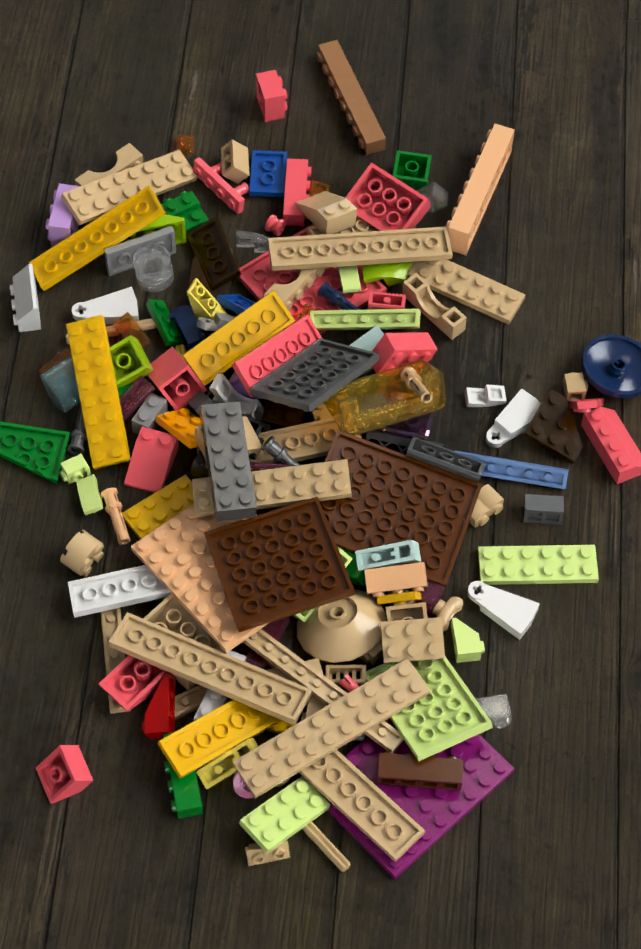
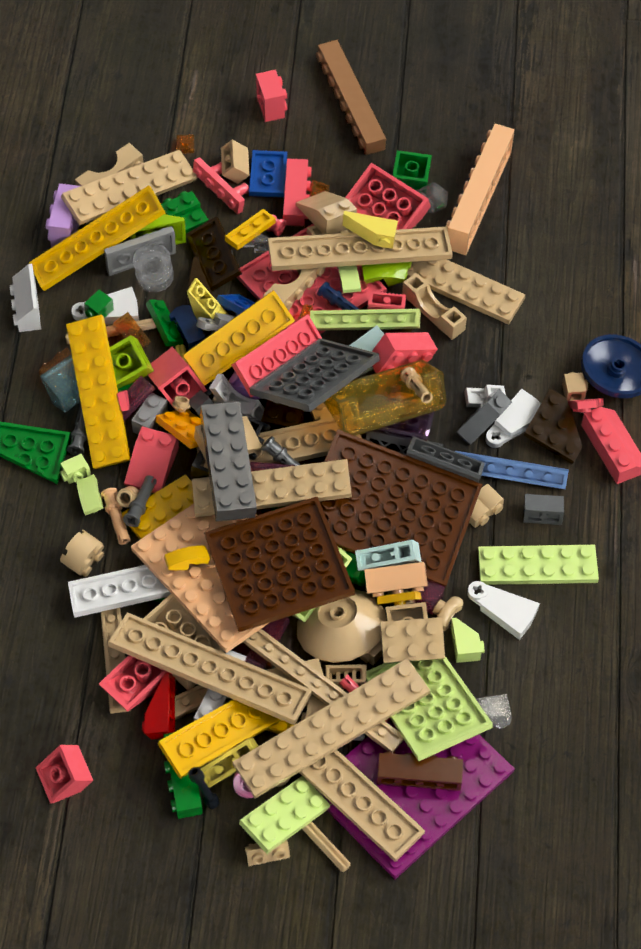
none -> green brick [84,290,114,318]
none -> coral tile [117,390,129,411]
none -> tan brick [117,486,139,507]
none -> dark grey pin [123,476,157,527]
none -> yellow slope [164,545,210,571]
none -> tan plate [172,396,191,412]
none -> black bar [188,767,220,809]
none -> yellow plate [225,209,276,250]
none -> light yellow slope [342,211,398,249]
none -> dark grey slope [456,389,512,445]

